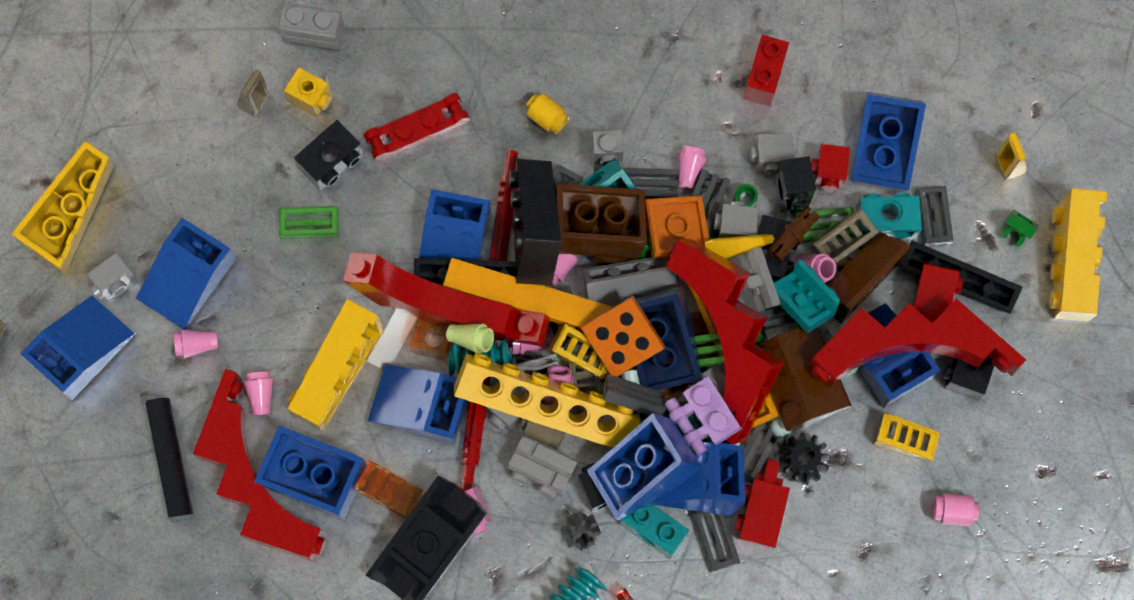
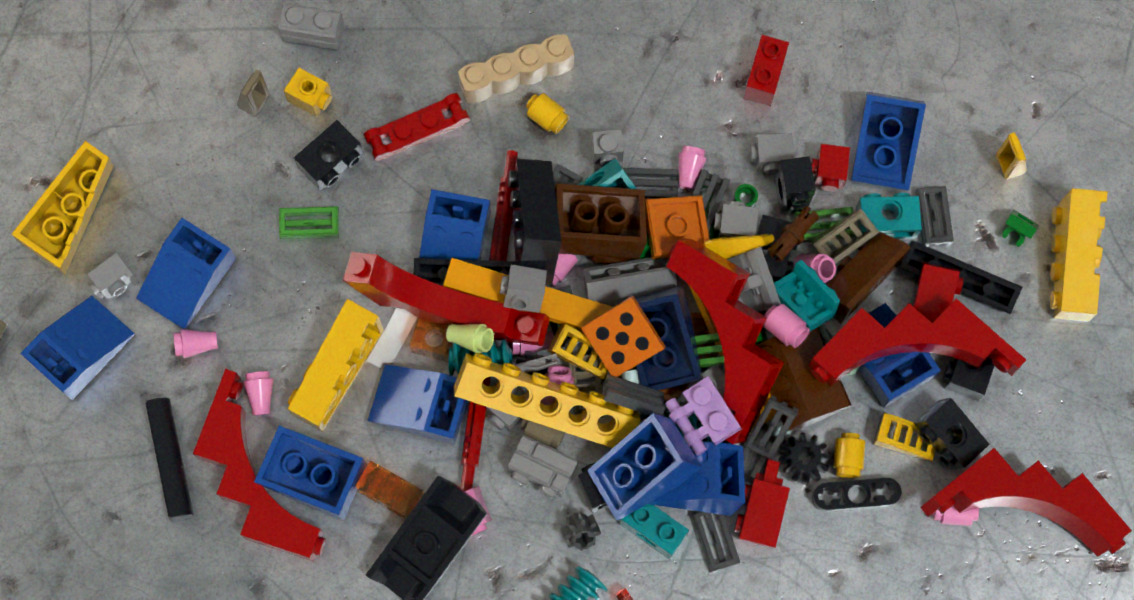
none -> tan brick [458,34,574,103]
none -> light grey brick [499,265,547,313]
none -> dark grey tile [744,395,799,459]
none -> bright pink brick [764,304,810,348]
none -> black beam [812,478,902,512]
none -> yellow brick [833,433,865,478]
none -> black brick [914,398,990,470]
none -> red arch [920,448,1132,557]

